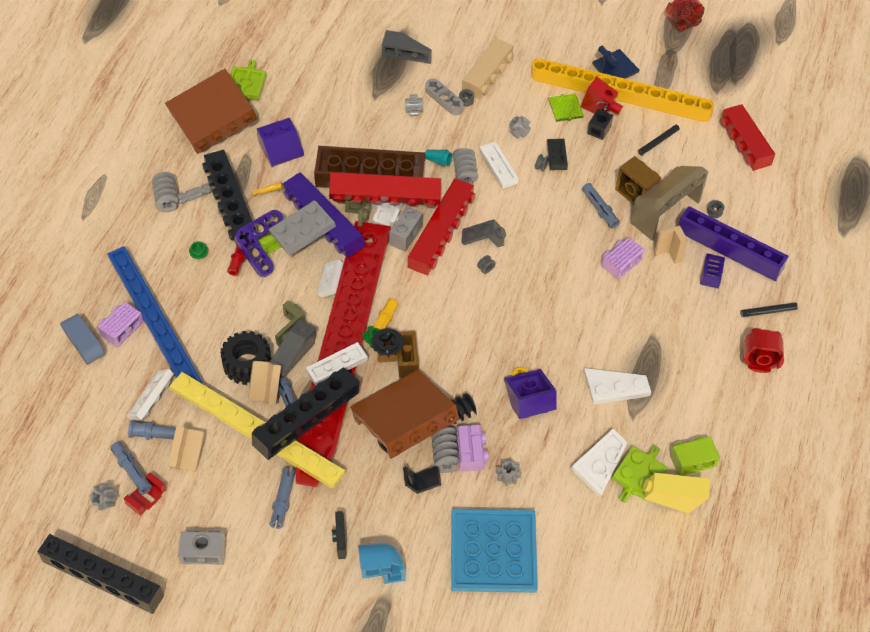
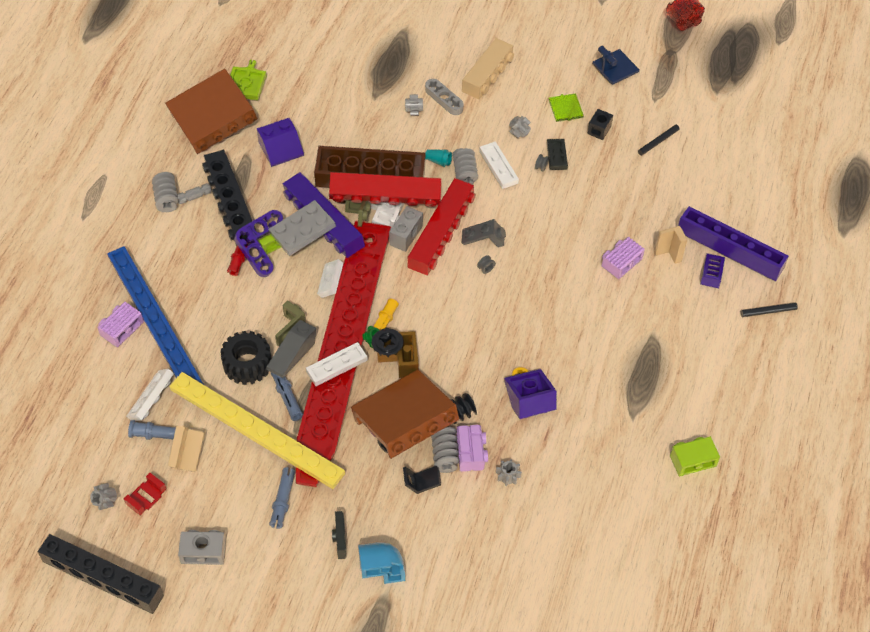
sand blue beam [60,313,105,364] -> none
sand blue pin [110,441,152,494] -> none
green plate [189,241,208,259] -> none
tan panel [248,361,281,405] -> none
black brick [251,367,360,460] -> none
yellow piece [252,181,283,196] -> none
dark grey slope [382,30,432,64] -> none
dark azure plate [451,509,538,593] -> none
dark grey bush [459,89,474,107] -> none
yellow beam [531,58,714,122] -> none
white wing [571,429,627,498] -> none
red torso [580,76,623,115] -> none
sand blue pin [582,183,620,228] -> none
white wing [584,368,651,405] -> none
lime plate [612,445,668,503] -> none
pearl gold brick [615,156,661,205] -> none
dark tan windscreen [631,166,708,240] -> none
light yellow slope [643,473,710,514] -> none
dark grey bush [707,200,725,218] -> none
red brick [720,104,775,171] -> none
red brick [744,328,784,373] -> none

